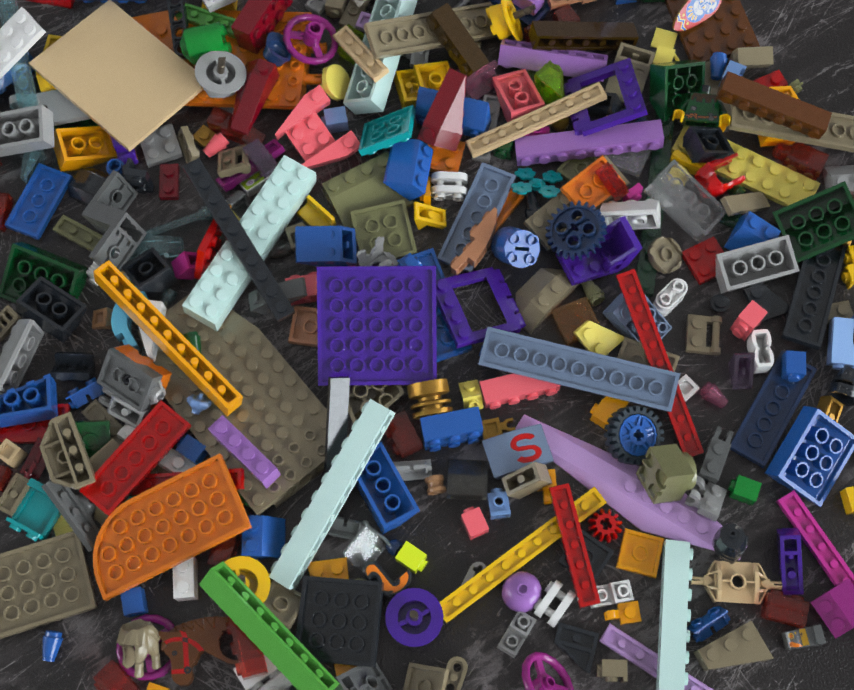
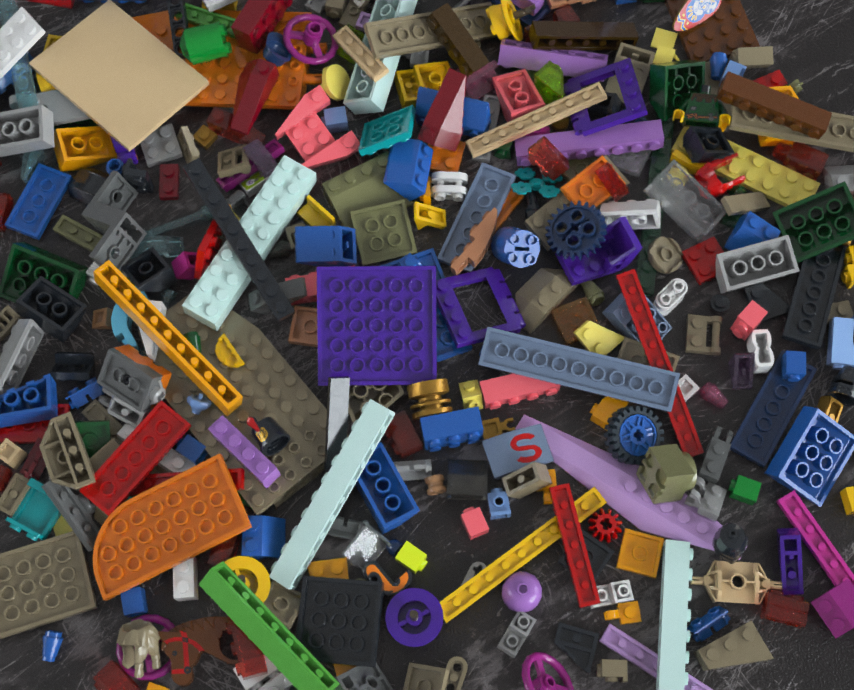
light grey piece [195,51,247,98] -> none
coral cone [202,132,229,158] -> none
light grey piece [356,236,398,266] -> none
white brick [534,580,576,628] -> none
dark pink plate [622,183,643,202] -> none
dark grey leg [781,624,826,650] -> none
none -> yellow tile [215,333,245,368]
none -> black hat [246,416,290,456]
none -> clear red brick [528,136,570,181]

